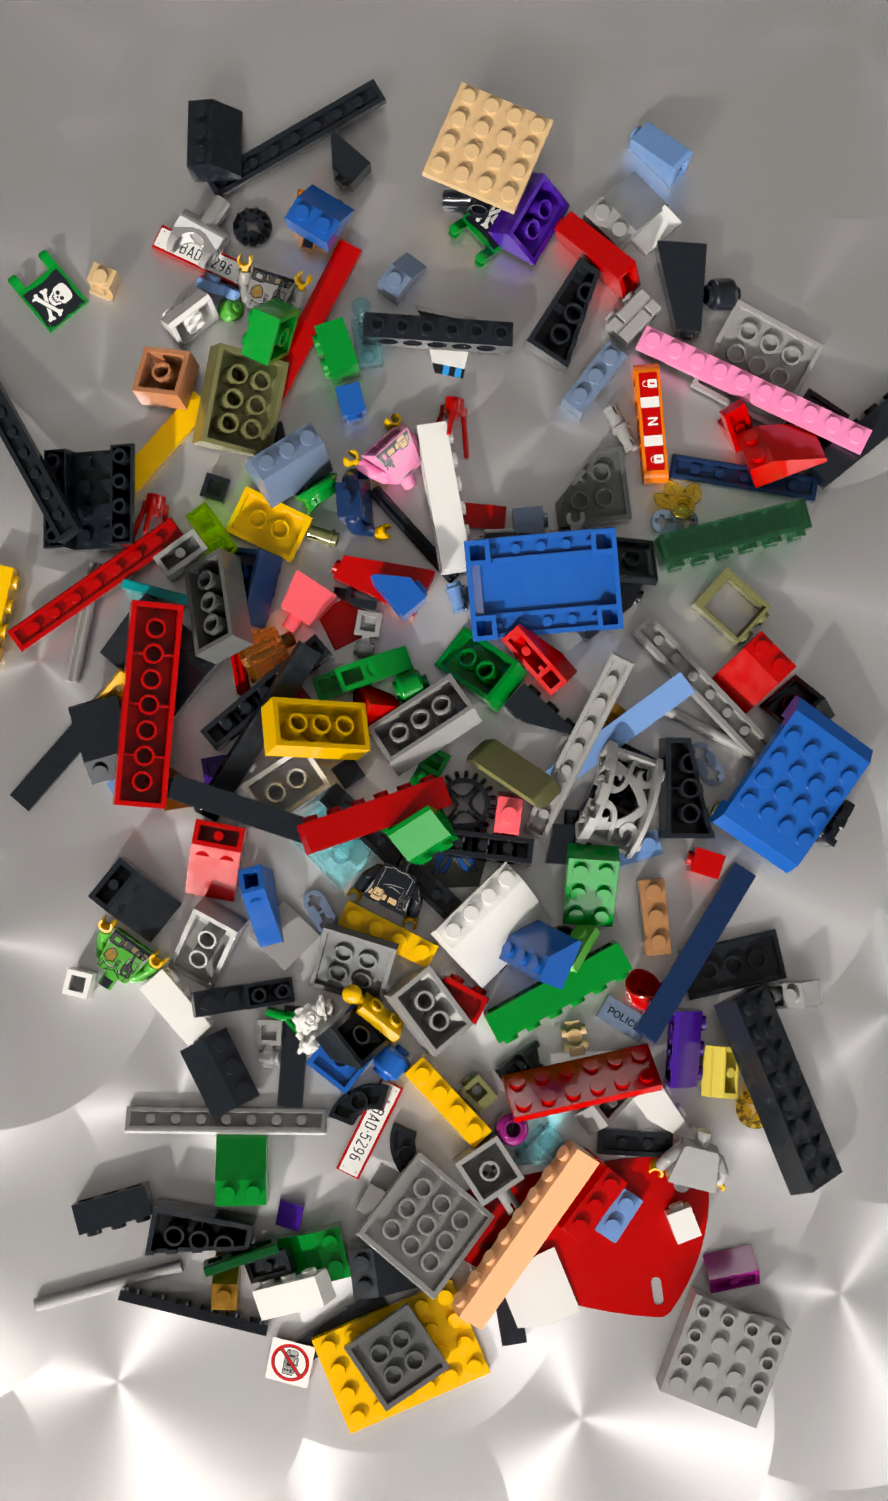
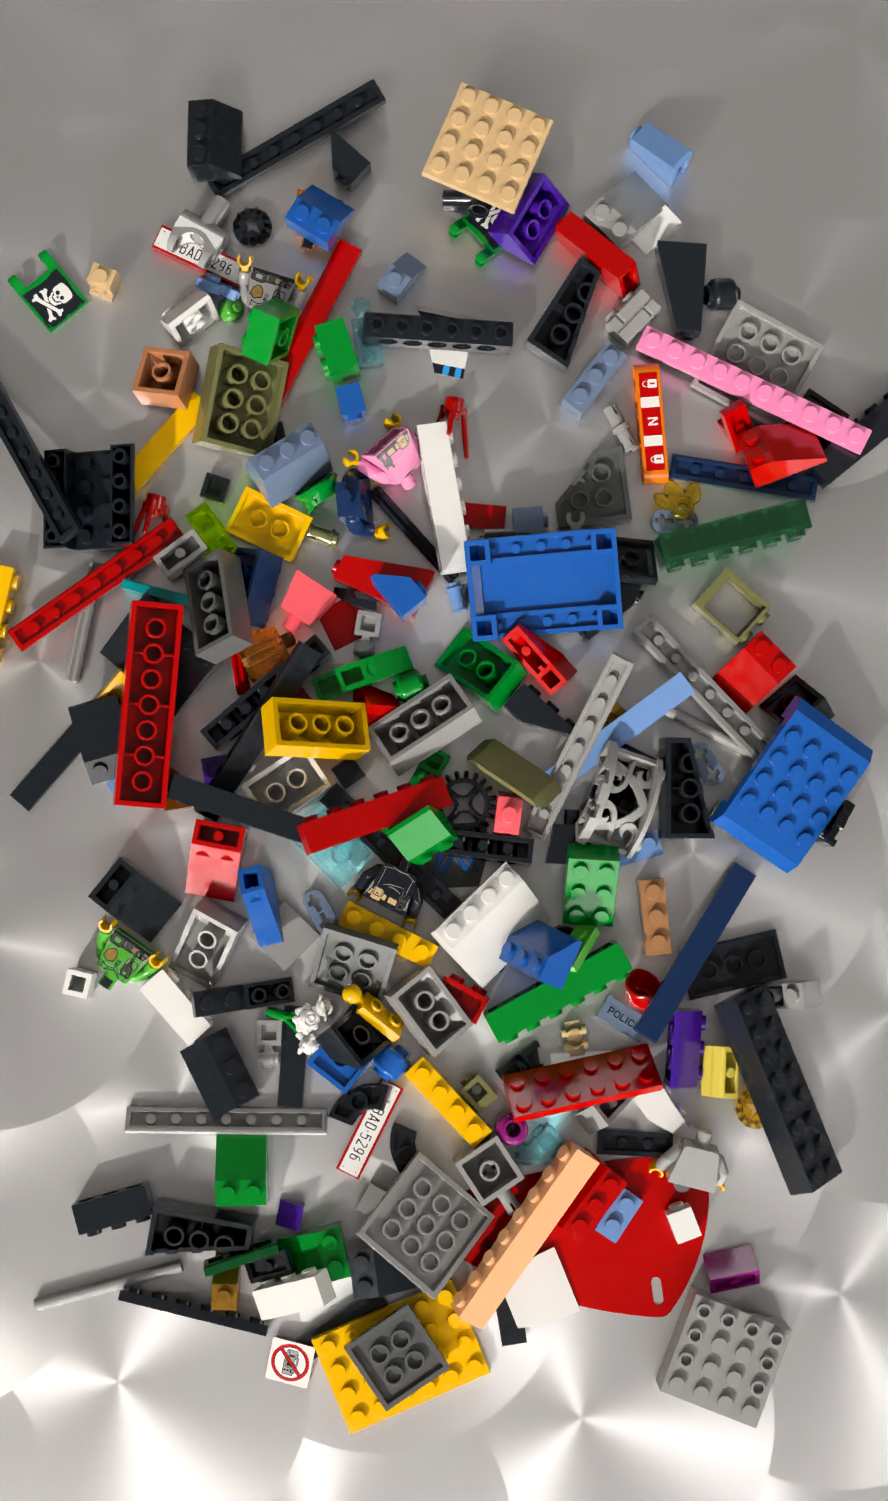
red brick [684,847,726,880] -> none

